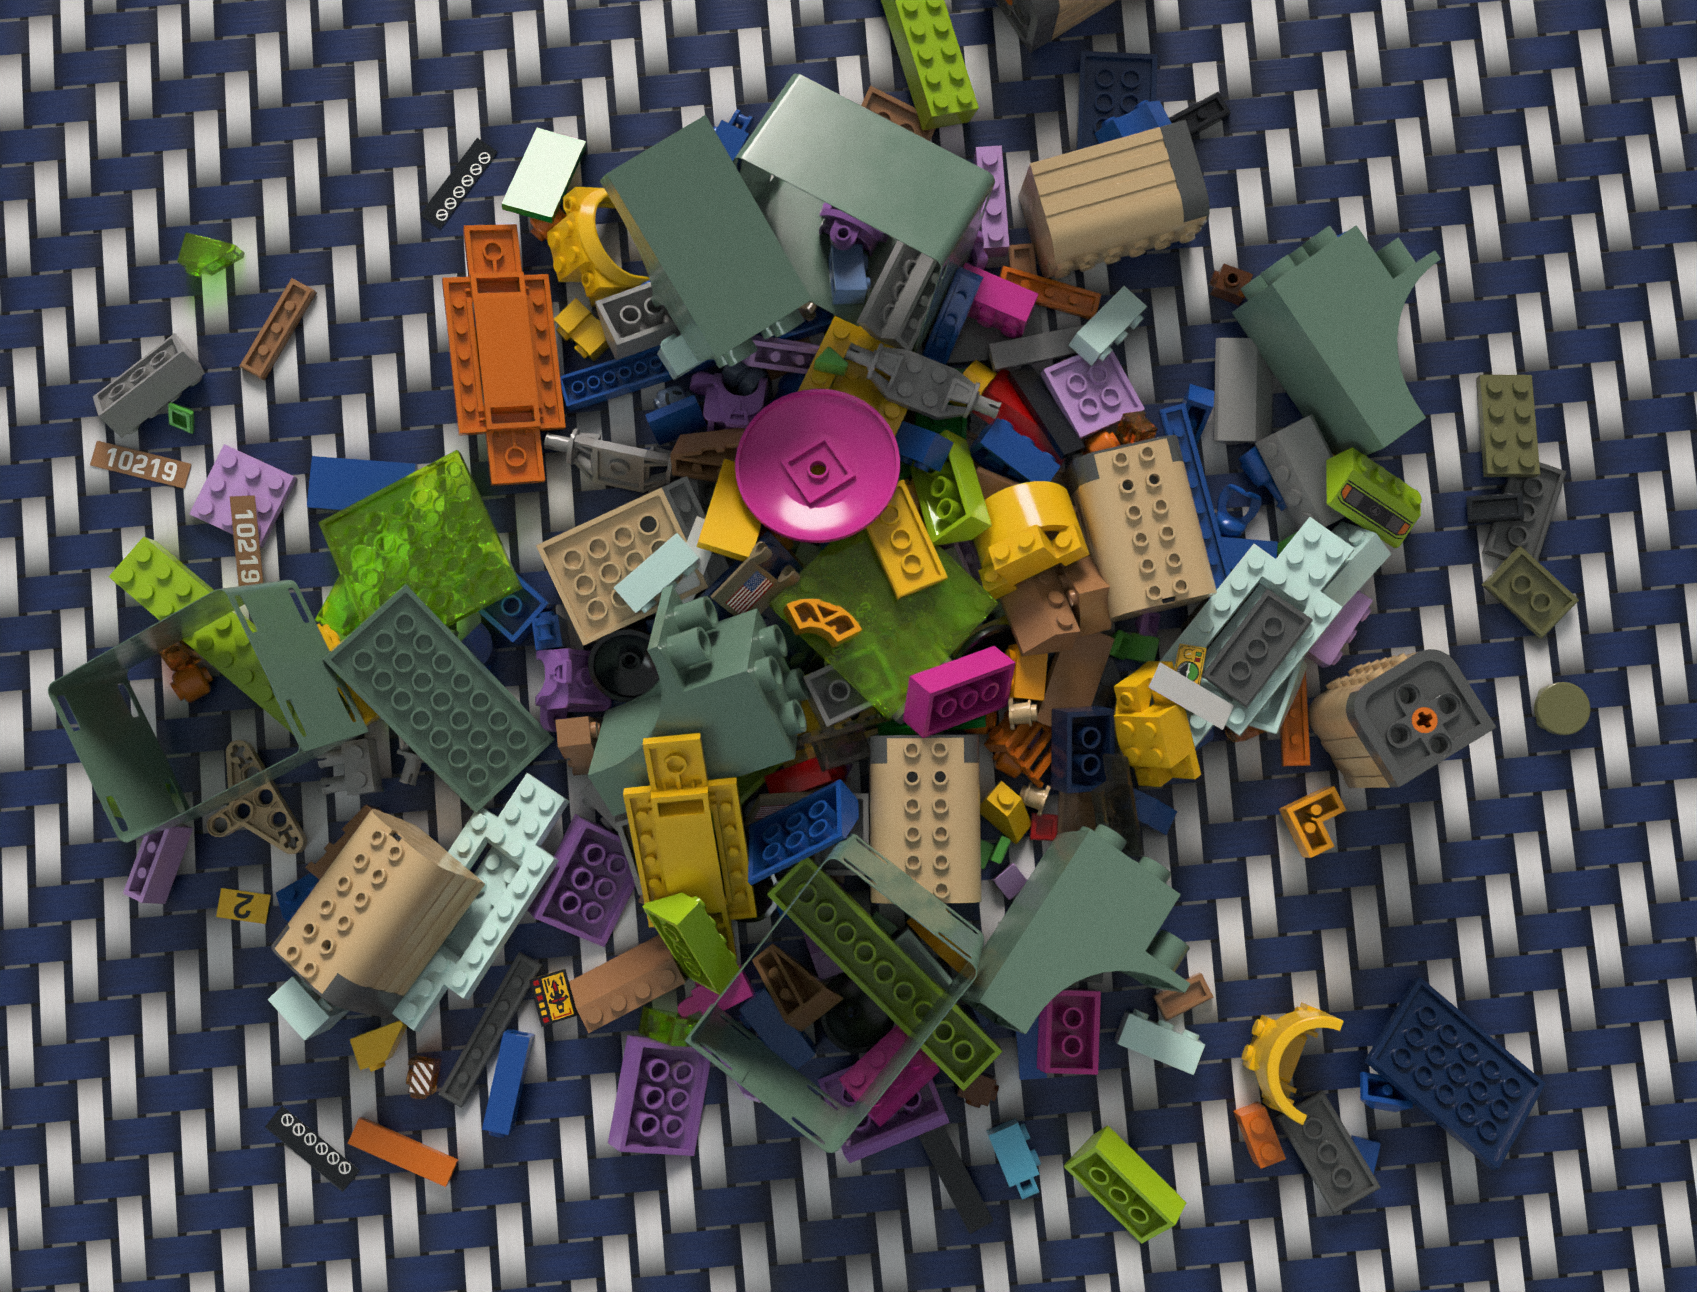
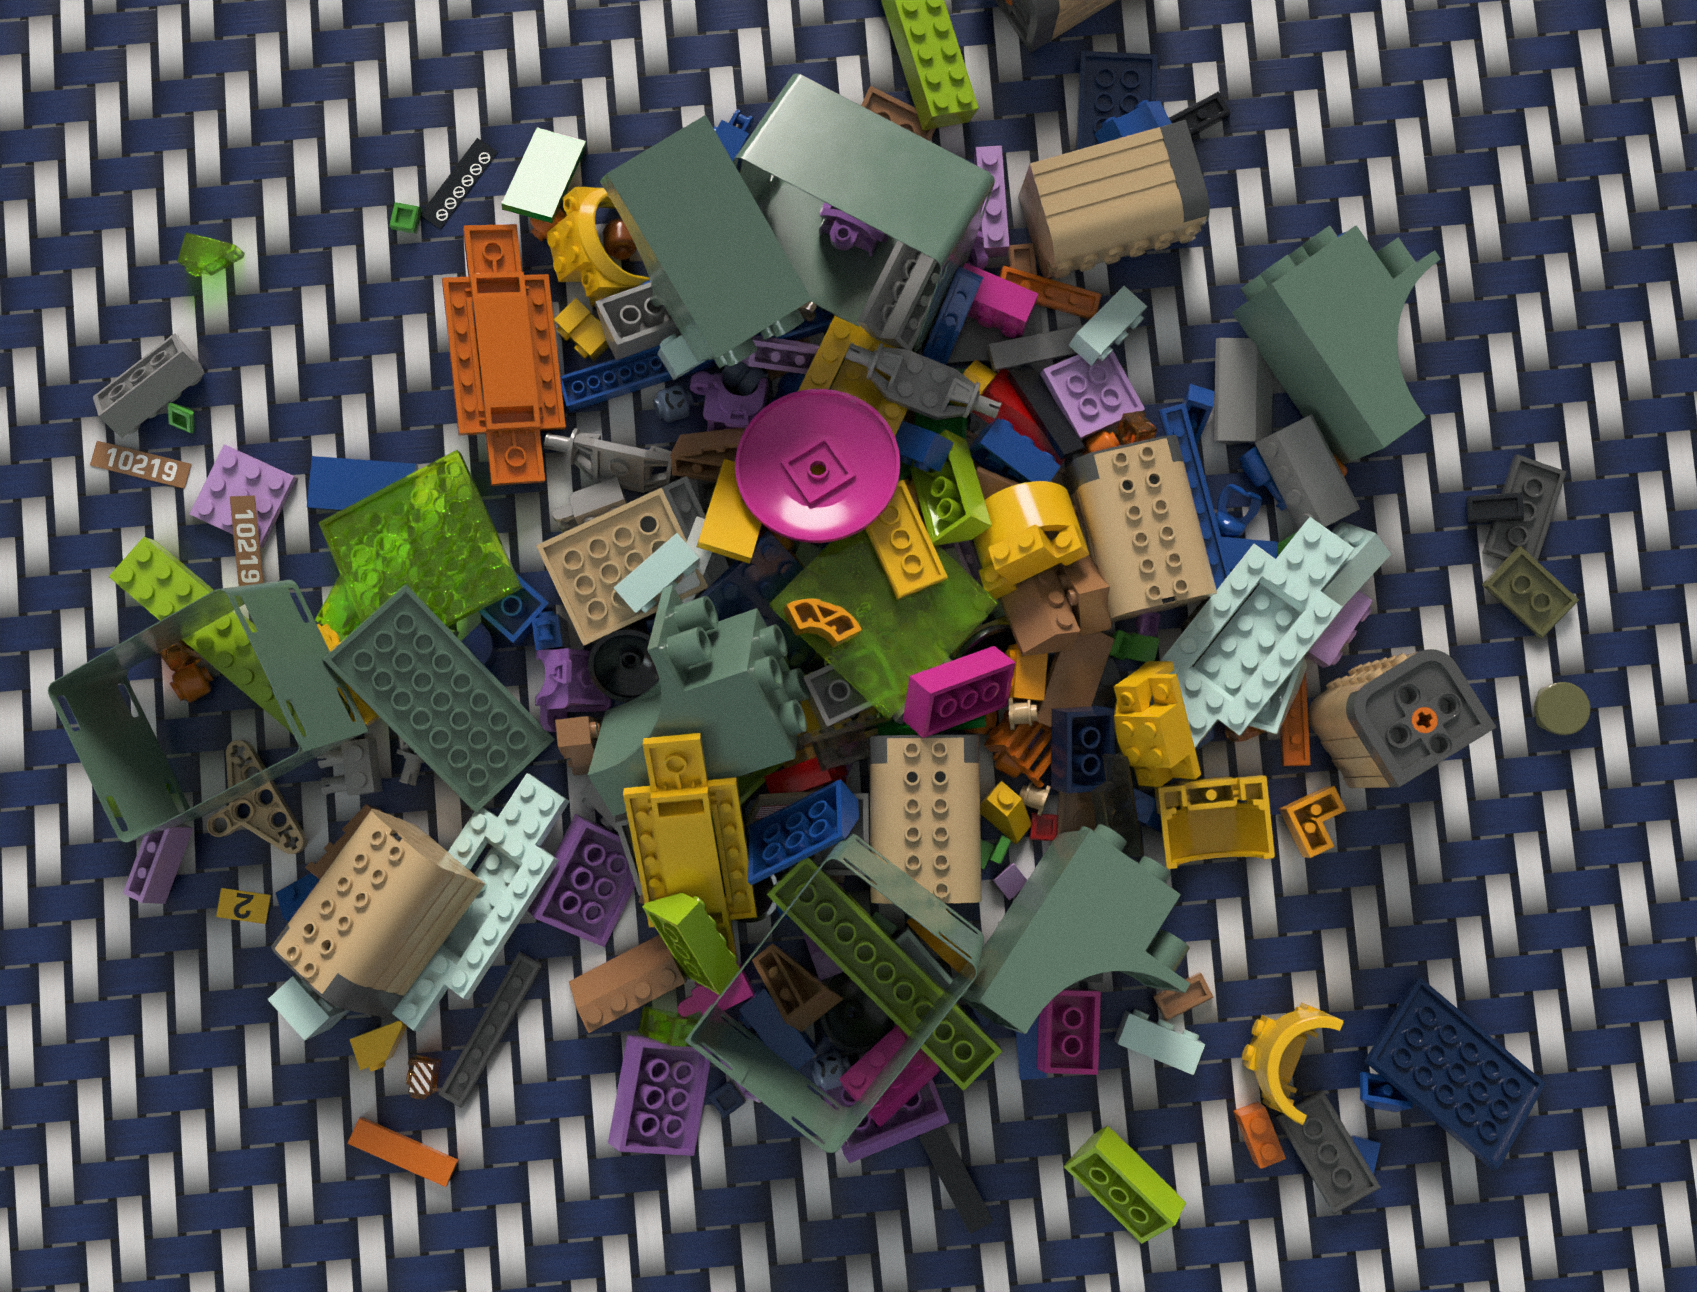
medium nougat tile [239,278,317,381] -> none
black sticker [265,1106,360,1192] -> none
blue brick [482,1029,535,1137] -> none
piece [529,969,578,1027] -> none
blue tile [645,395,707,445] -> none
dark tan flag [711,541,800,616] -> none
bright green slope [814,347,848,376] -> none
medium blue brick [828,244,871,304] -> none
reddish brown brick [956,1072,999,1108] -> none
medium azure brick [986,1118,1041,1200] -> none
white sticker [1149,663,1234,730] -> none
tile [1174,644,1207,685] -> none
dark grey tile [1202,589,1313,708] -> none
reddish brown brick [1209,264,1253,305] -> none
lime slope [1326,447,1422,548] -> none
olive plate [1476,375,1540,477] -> none
none -> bright green tile [389,202,422,234]
none -> light grey hinge [552,476,628,533]
none -> dark orange head [603,219,637,260]
none -> dark blue tile [708,1079,746,1119]
none -> sand blue head [811,1050,851,1090]
none -> yellow piece [1154,775,1275,869]

